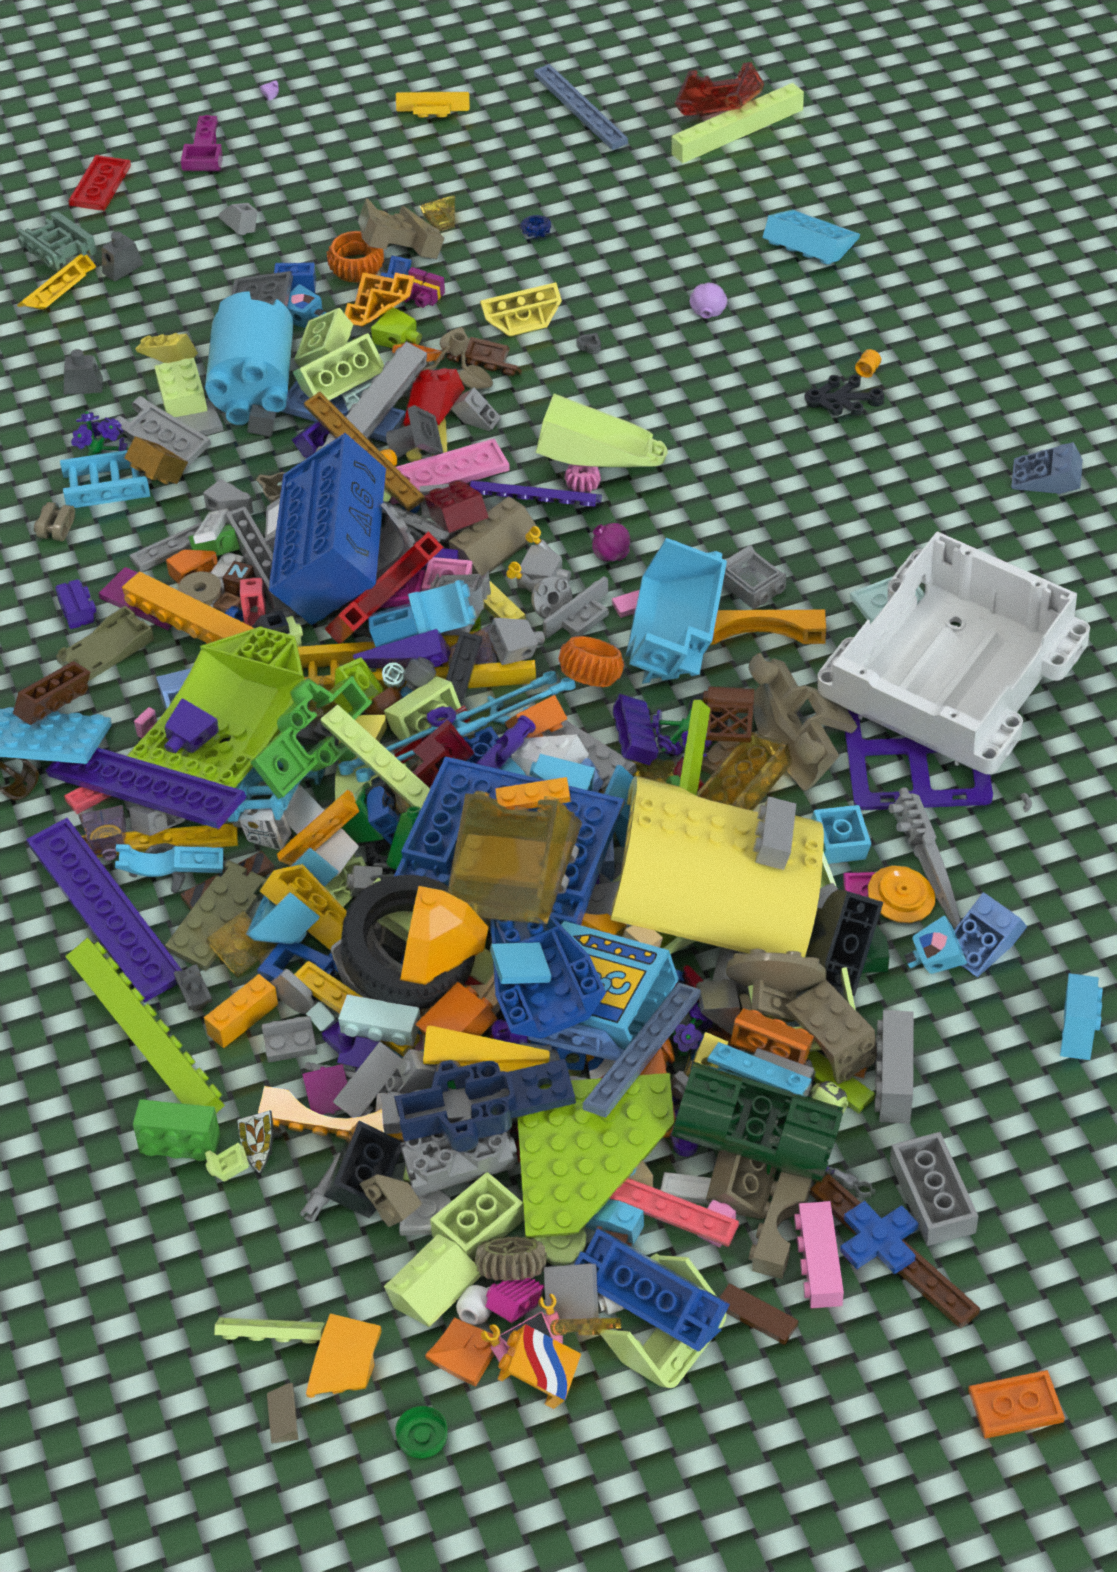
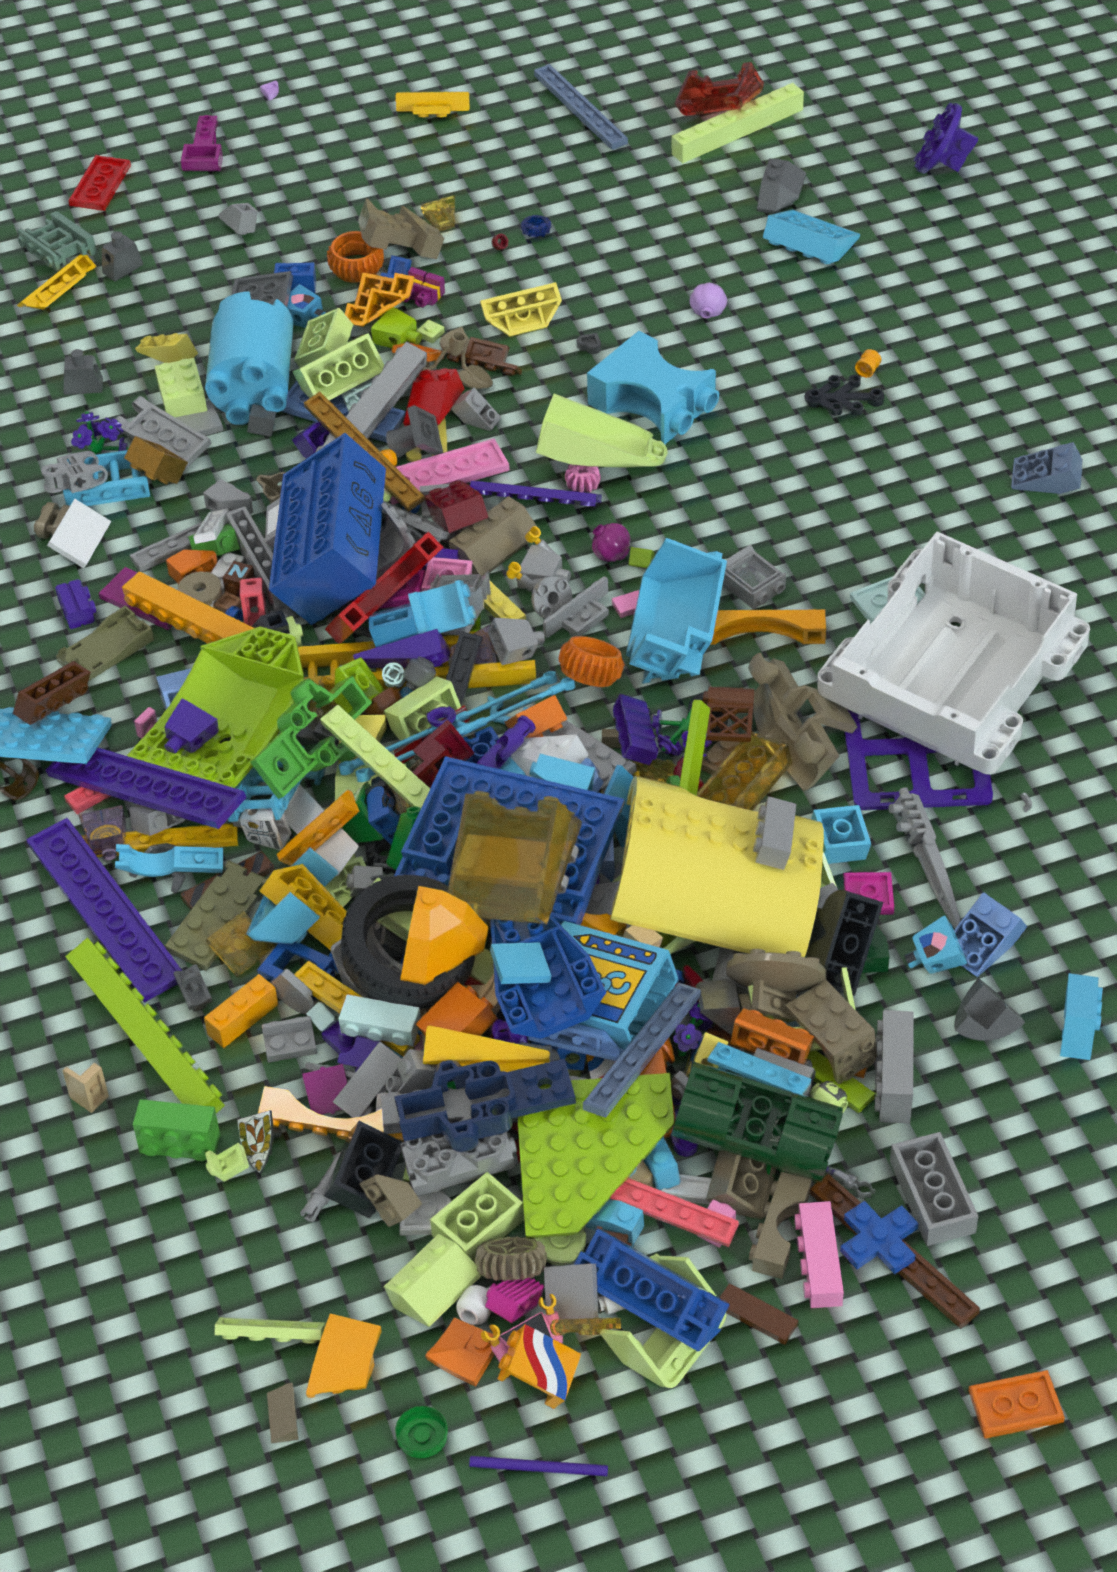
light orange plate [495,777,571,813] -> none
light orange piece [868,866,935,923] -> none
none -> light grey piece [41,451,108,493]
none -> white tile [47,499,111,568]
none -> tan panel [62,1063,109,1113]
none -> yellowish green plate [416,320,445,344]
none -> dark purple piece [469,1456,608,1477]
none -> dark red hinge [491,233,508,250]
none -> medium azure brick [587,331,719,444]
none -> dark tan slope [602,729,621,748]
none -> lime slope [629,547,654,568]
none -> medium azure brick [643,1137,681,1190]
none -> dark grey wedge [757,158,806,214]
none -> dark purple bracket [914,103,979,174]
none -> dark grey brick [954,978,1025,1041]

